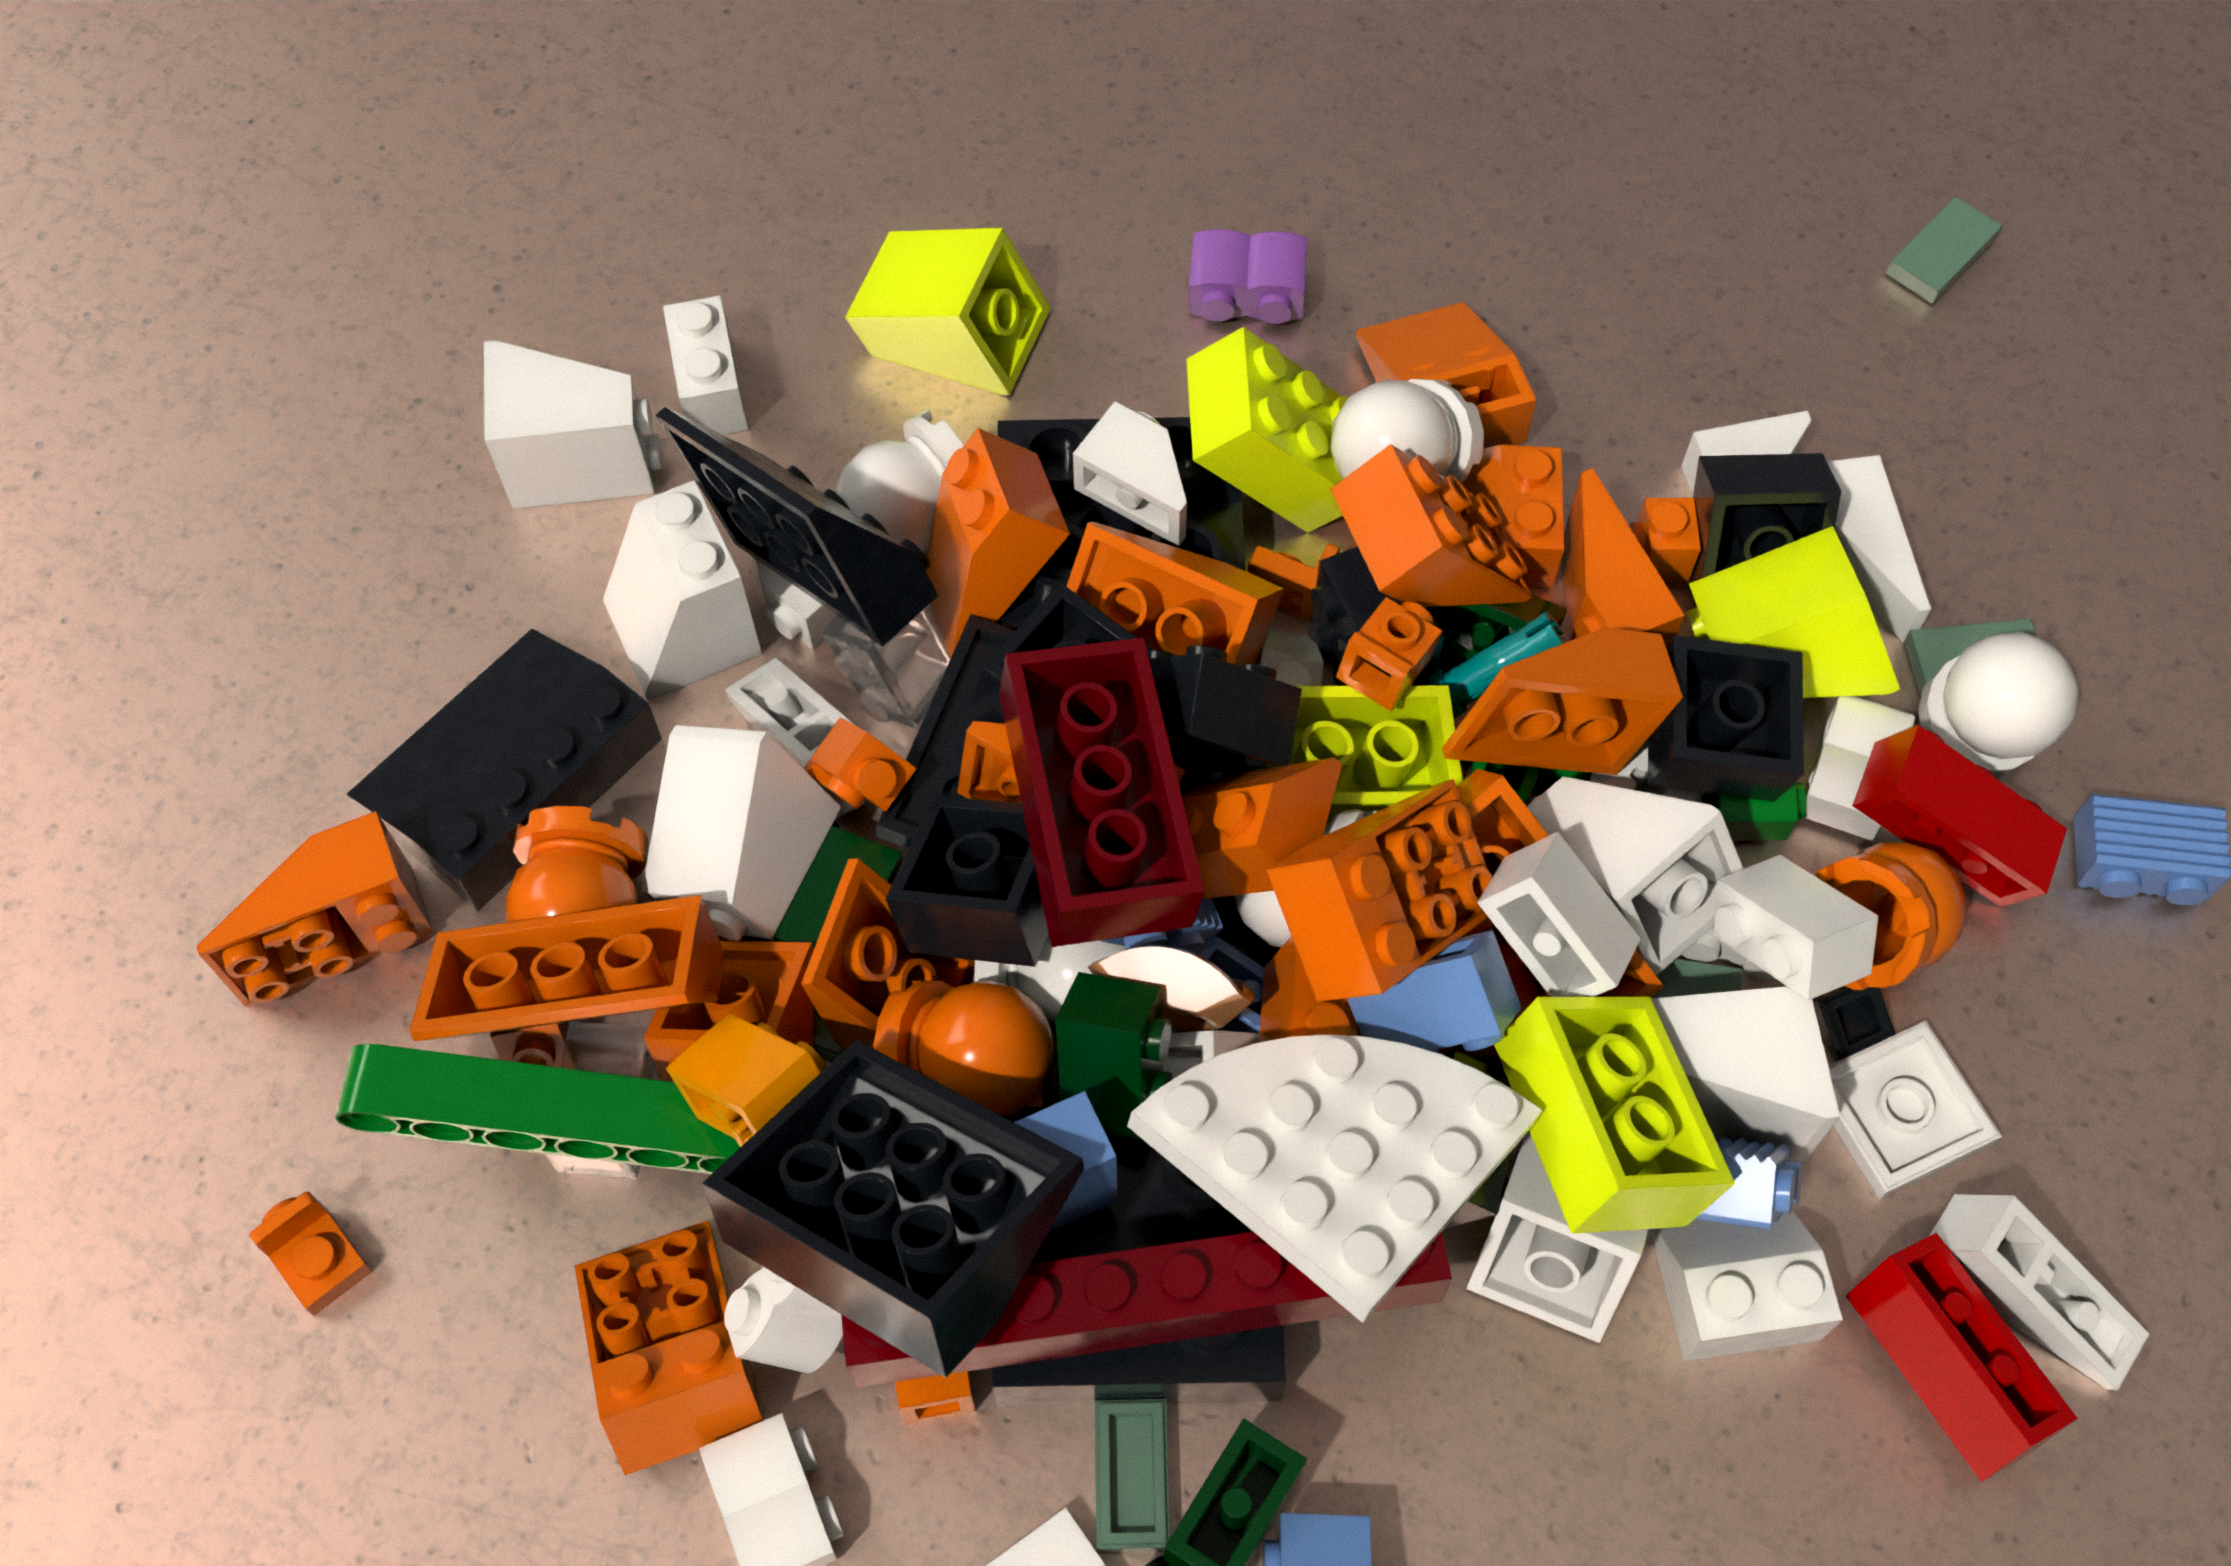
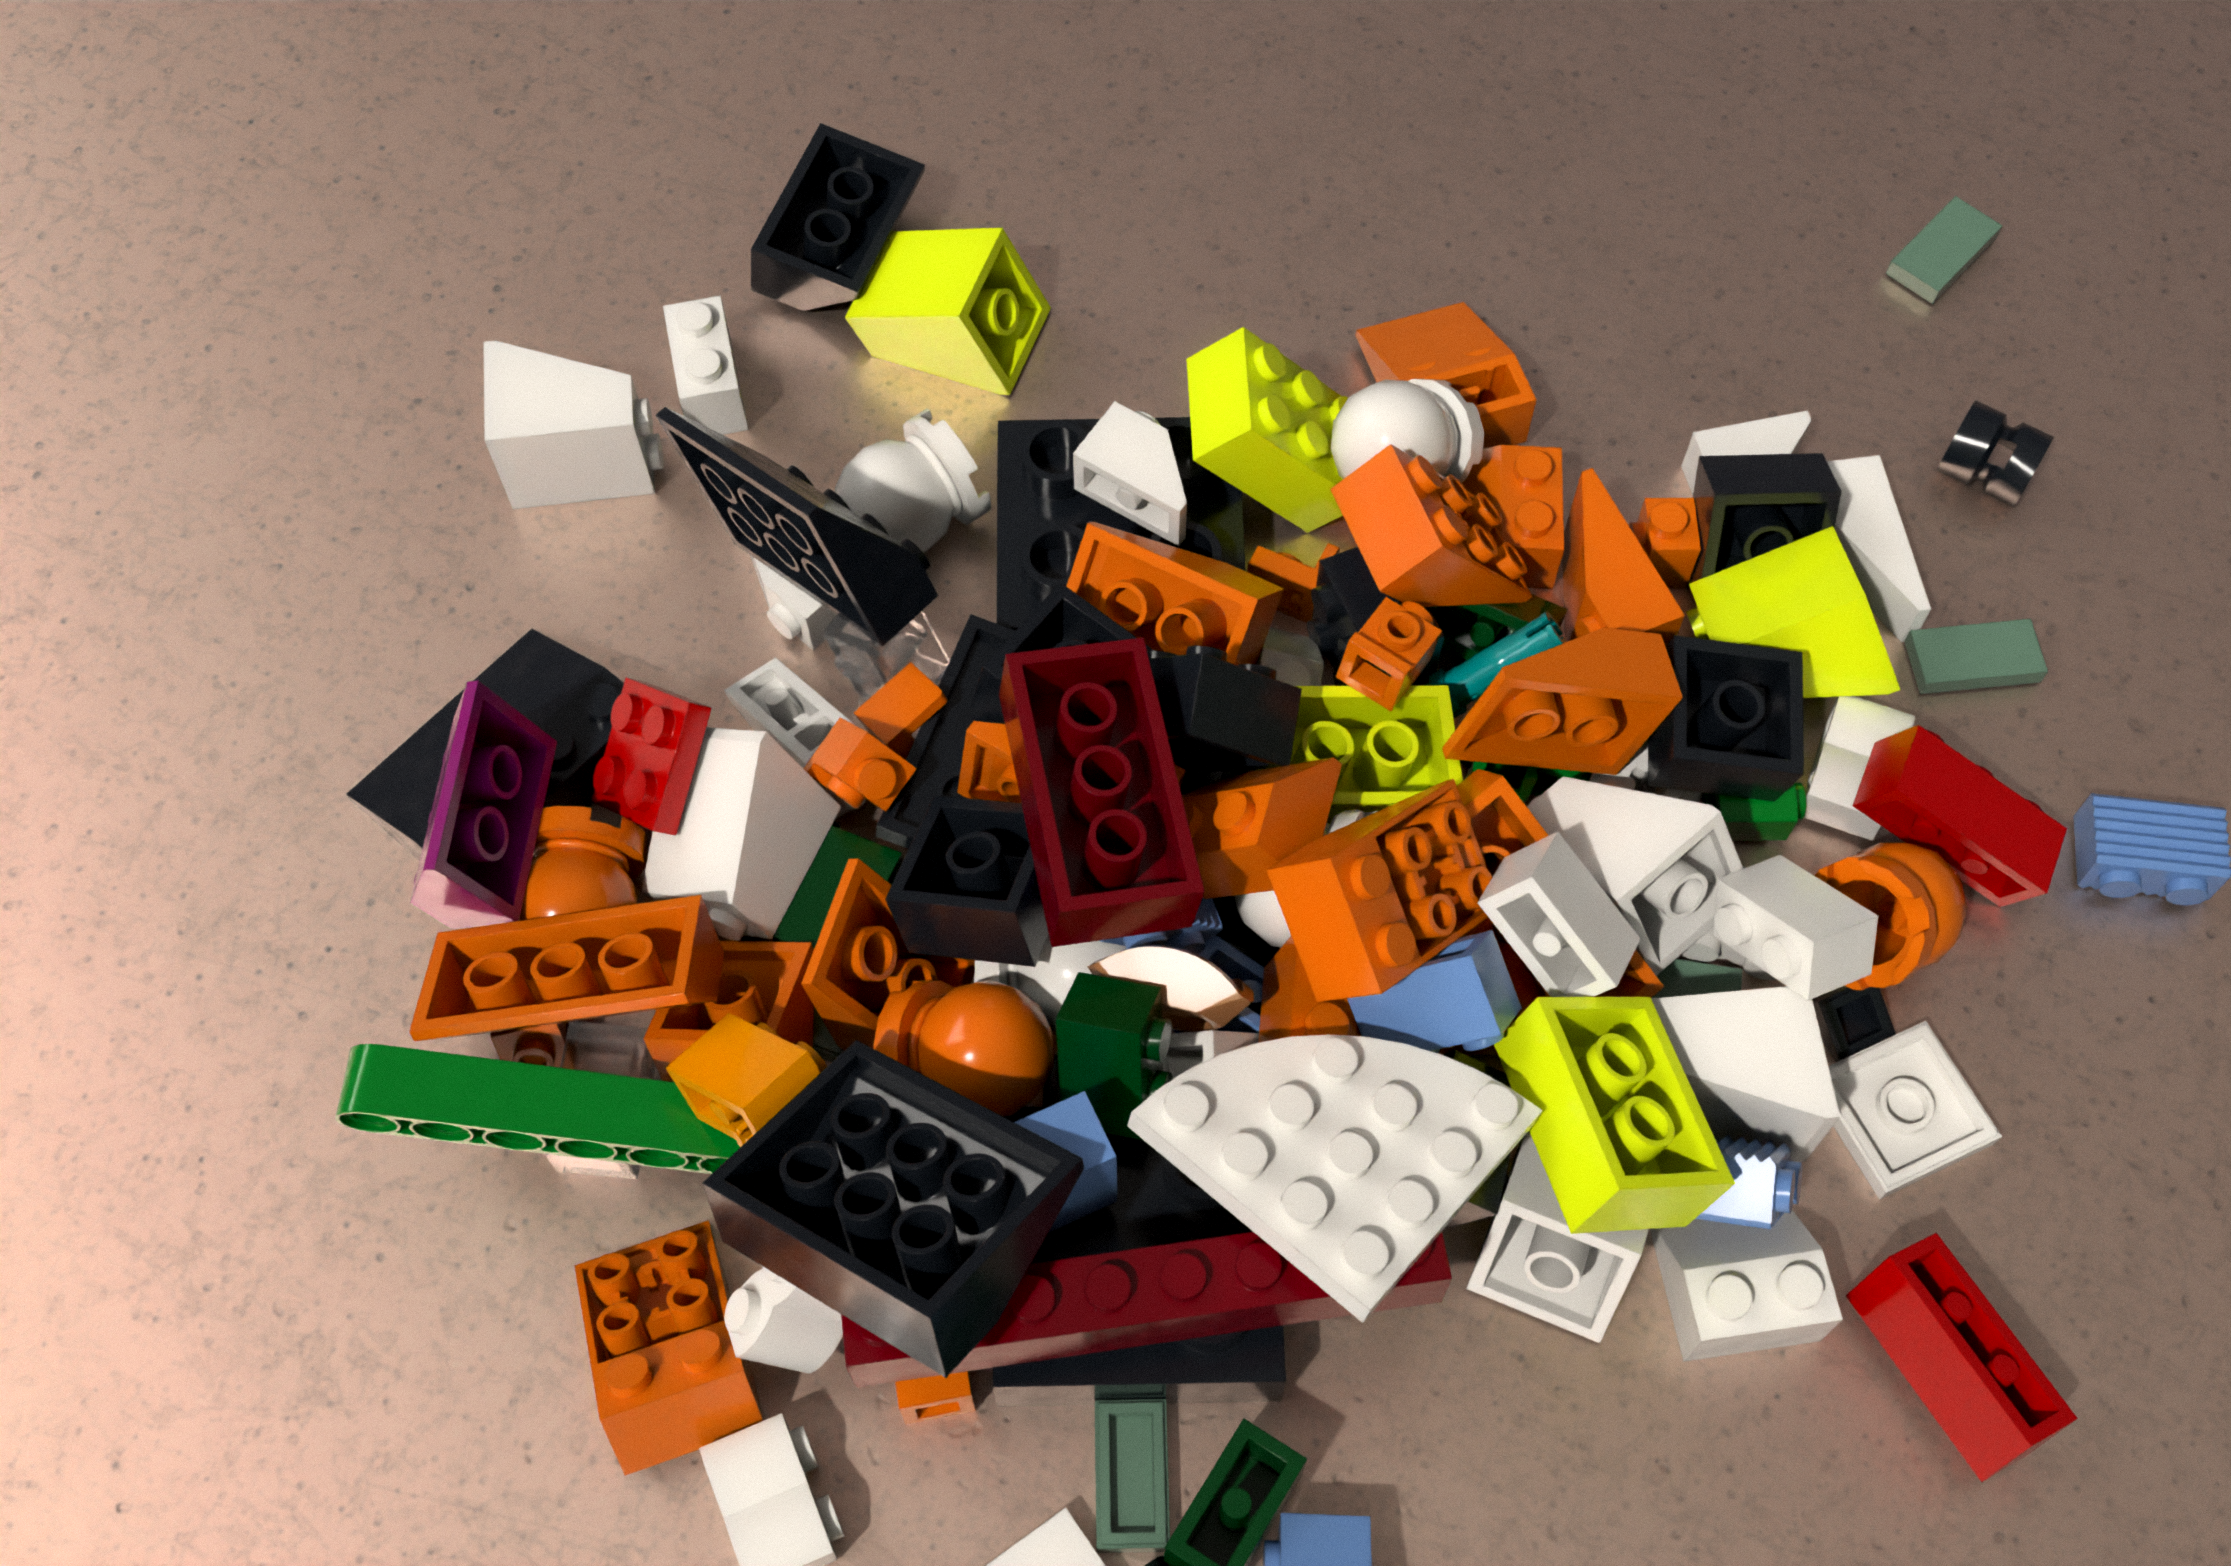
orange slope [196,811,434,1006] -> none
orange bracket [249,1191,373,1316] -> none
white slope [603,480,762,701] -> none
orange slope [926,428,1070,659] -> none
medium lavender brick [1189,229,1308,324] -> none
white tile [1918,631,2081,776] -> none
white slope [1929,1194,2149,1391] -> none
none -> magenta slope [410,680,557,929]
none -> red plate [591,677,712,836]
none -> black slope [751,123,925,311]
none -> orange panel [853,662,947,760]
none -> black wheel [1937,400,2054,507]

